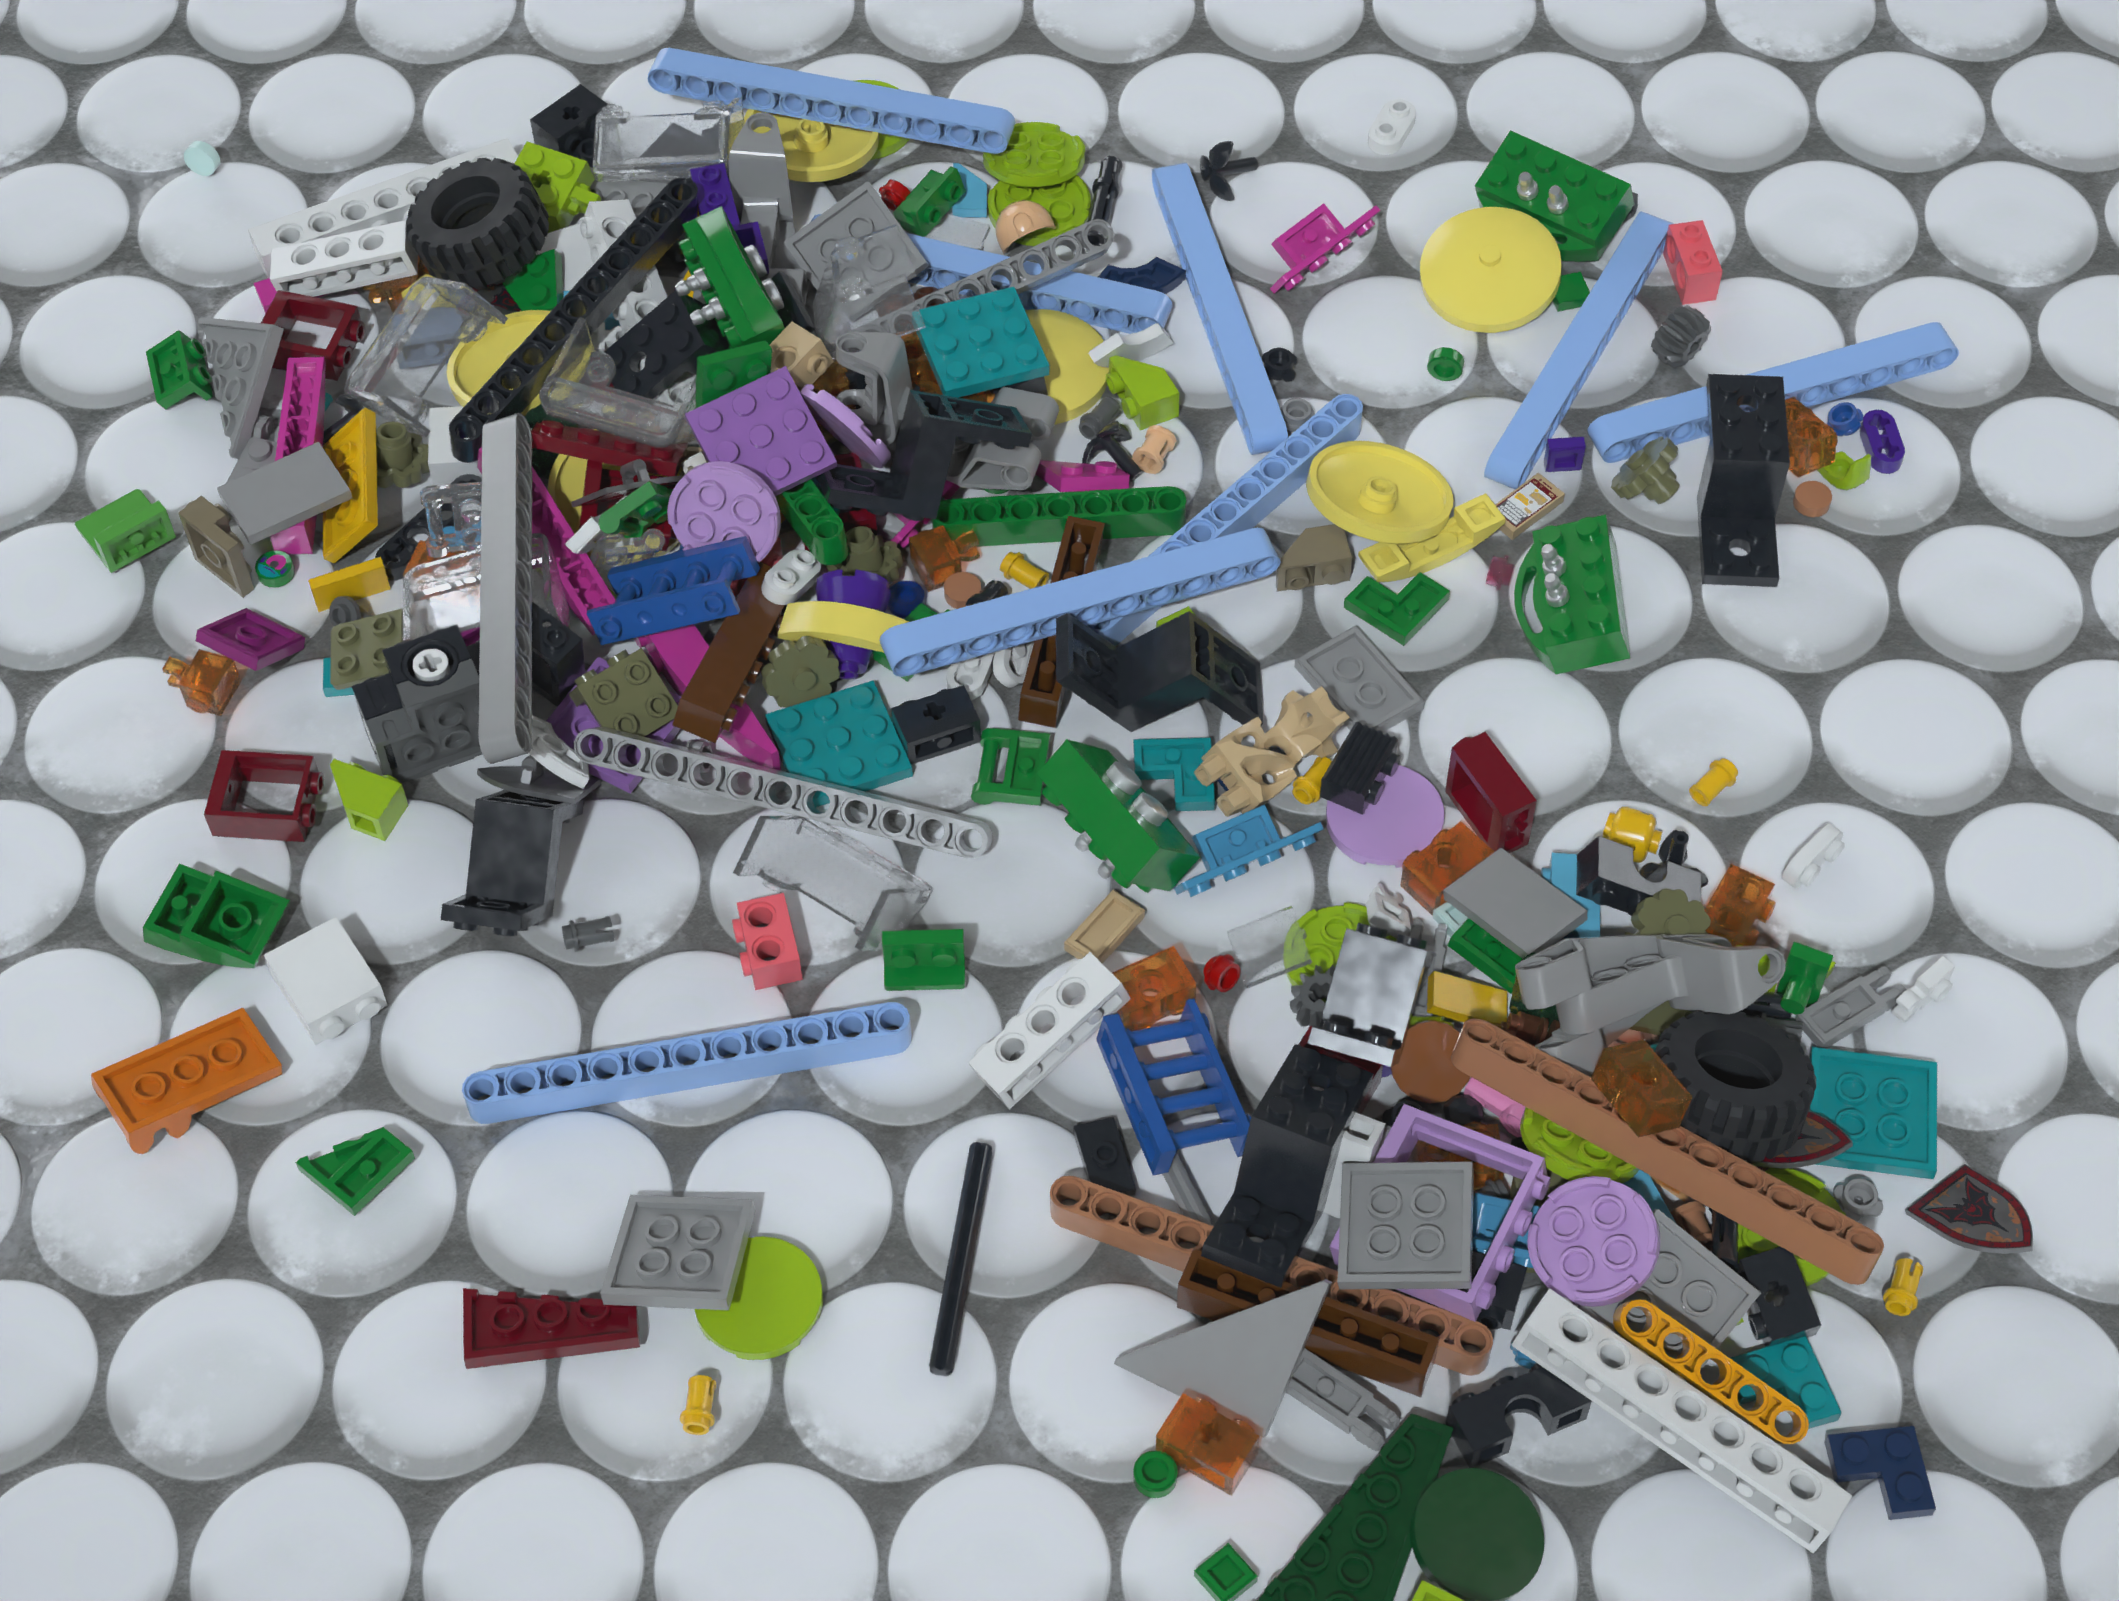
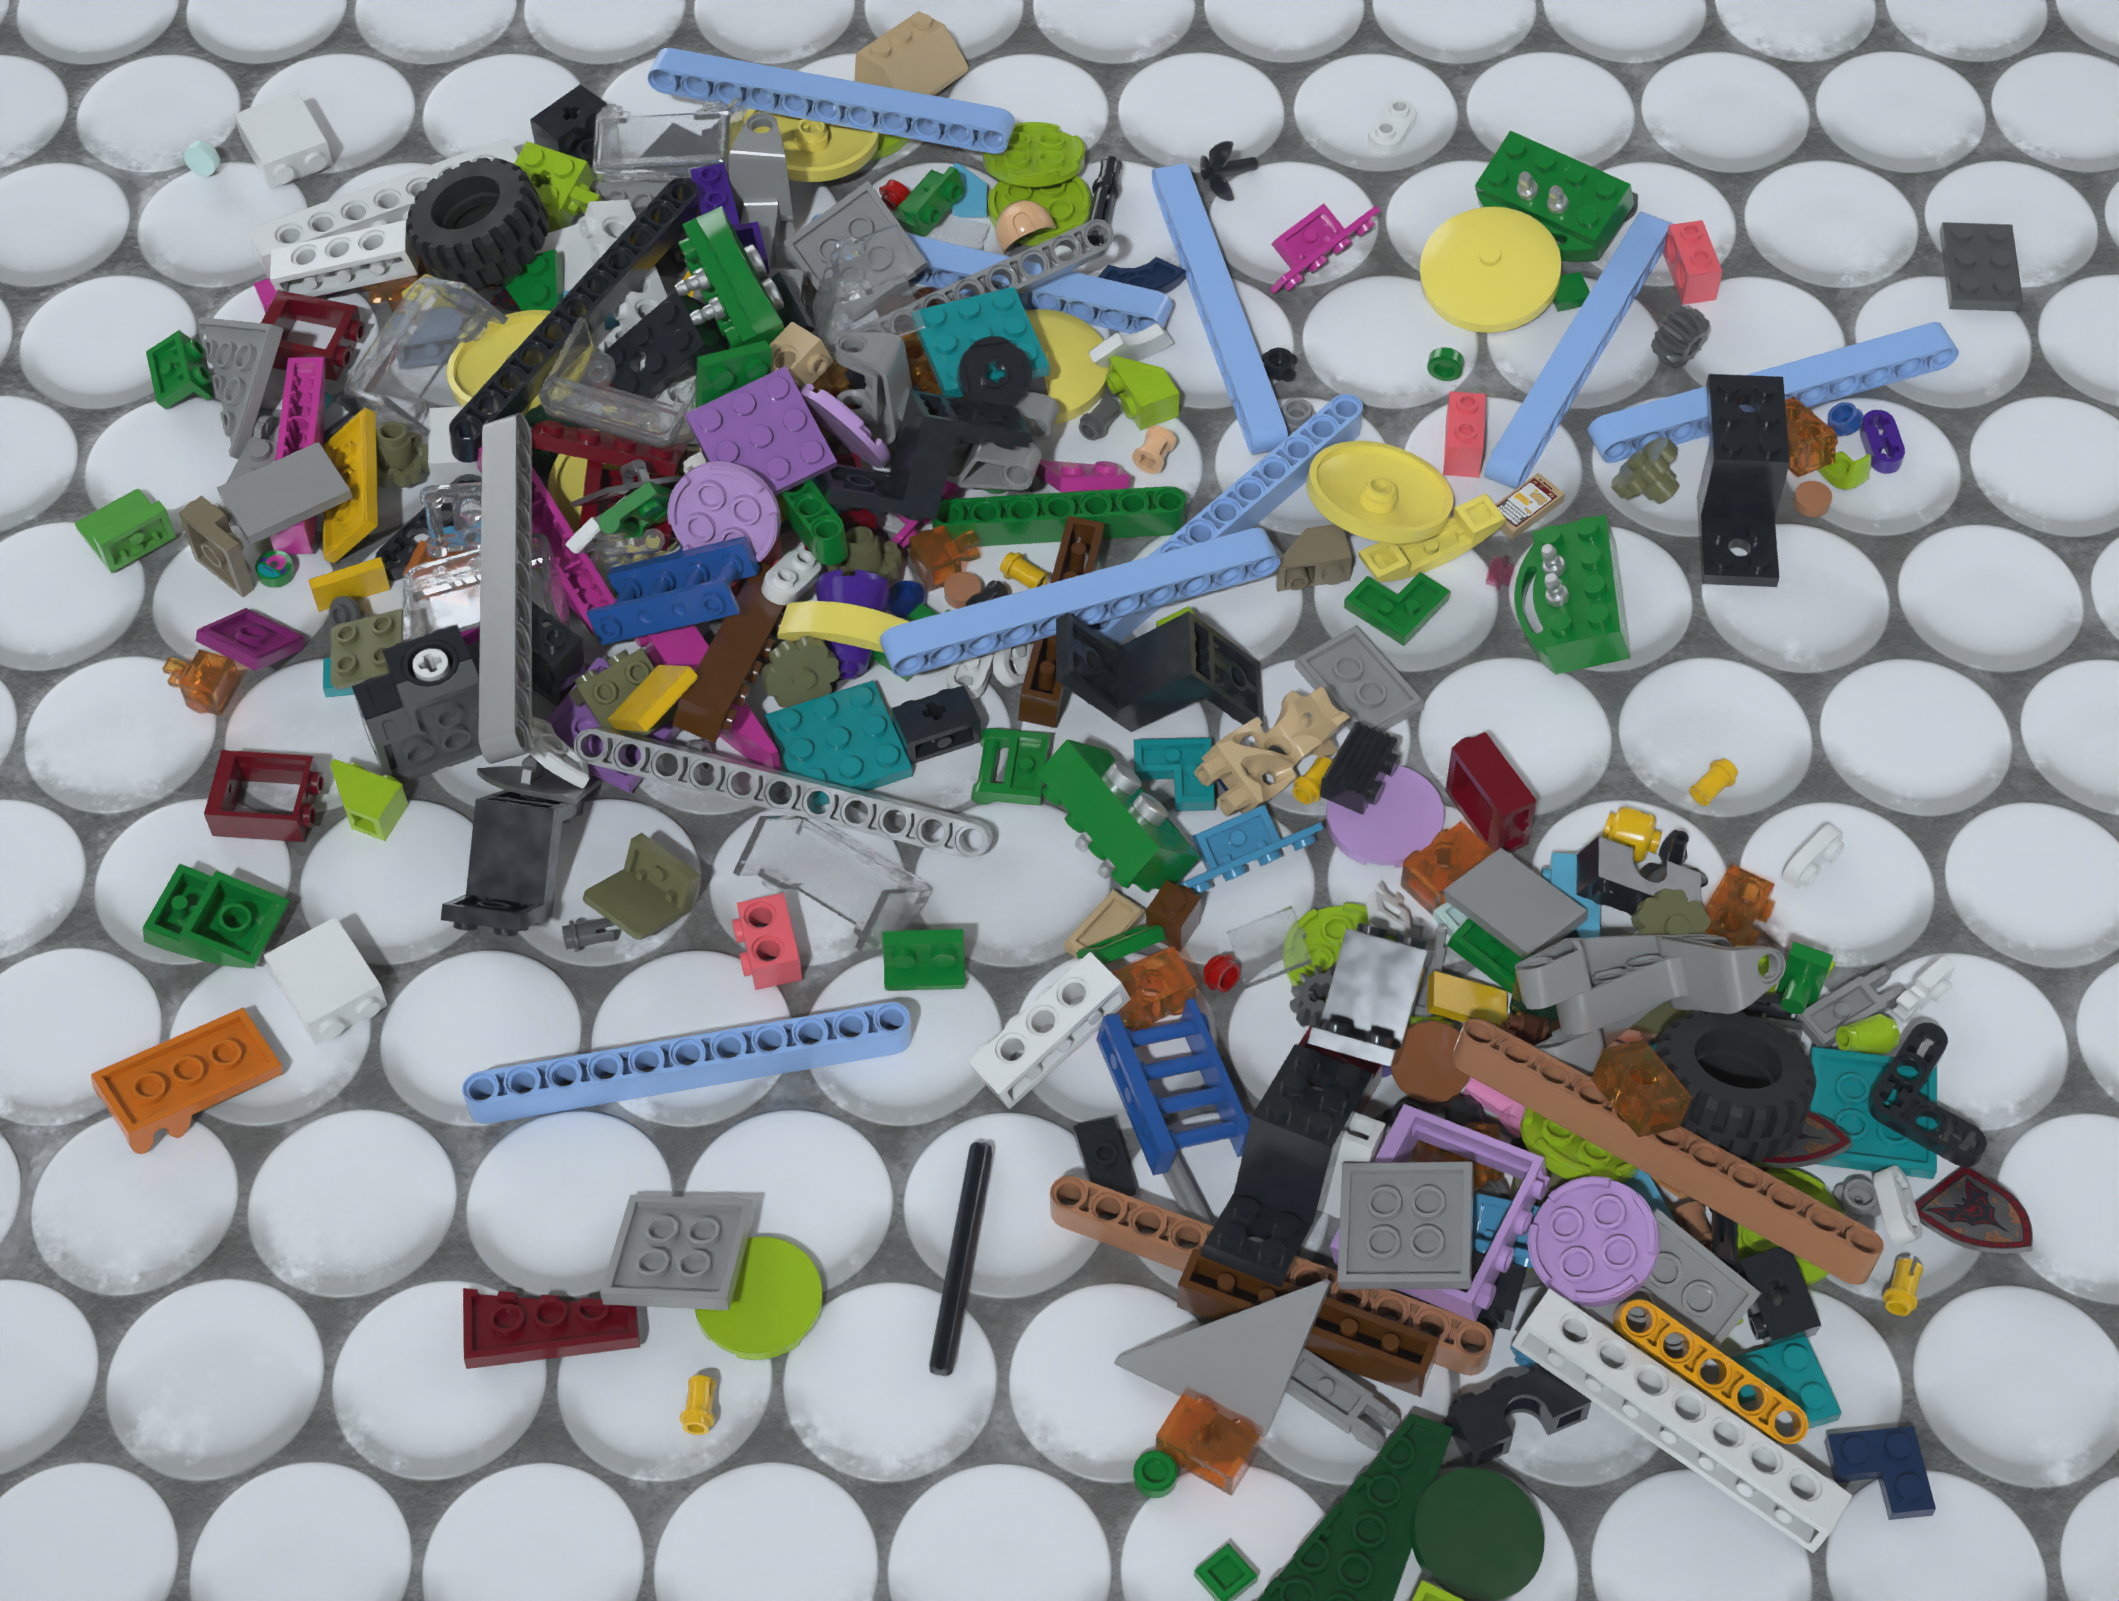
green wing [295,1127,415,1216] -> none
black plant [1082,421,1143,481] -> none
dark purple tile [1543,437,1586,472] -> none
none -> white brick [234,91,333,189]
none -> olive bracket [583,833,701,940]
none -> yellow tile [607,665,698,732]
none -> tan slope [854,11,968,96]
none -> black plate [957,336,1032,407]
none -> green tile [1076,925,1166,965]
none -> reddish brown brick [1146,880,1201,952]
none -> coral brick [1443,391,1486,478]
none -> lime cone [1835,1014,1900,1055]
none -> black beam [1868,1023,1987,1167]
none -> white beam [1873,1165,1922,1246]
none -> dark grey plate [1940,222,2023,312]

